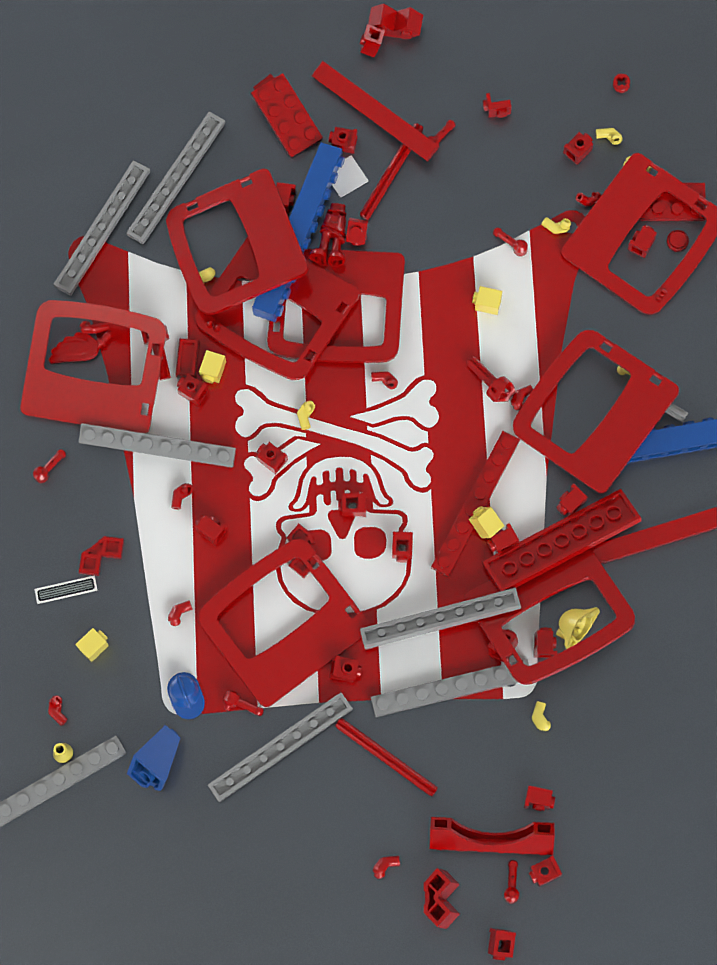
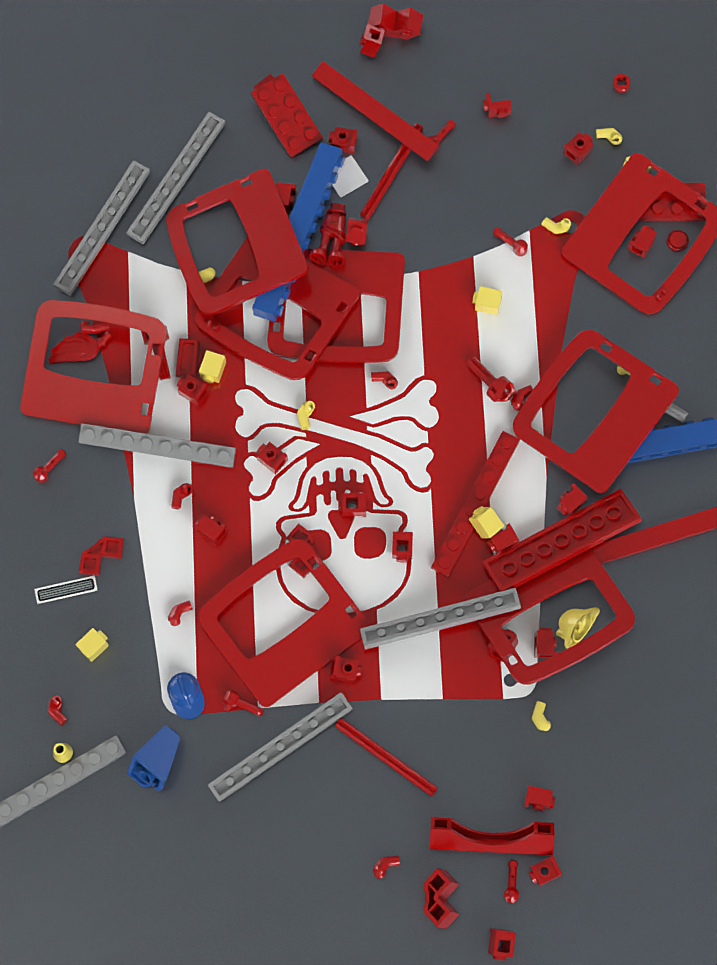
light grey plate [371,659,529,717] -> none
red arm [575,192,601,207] -> none

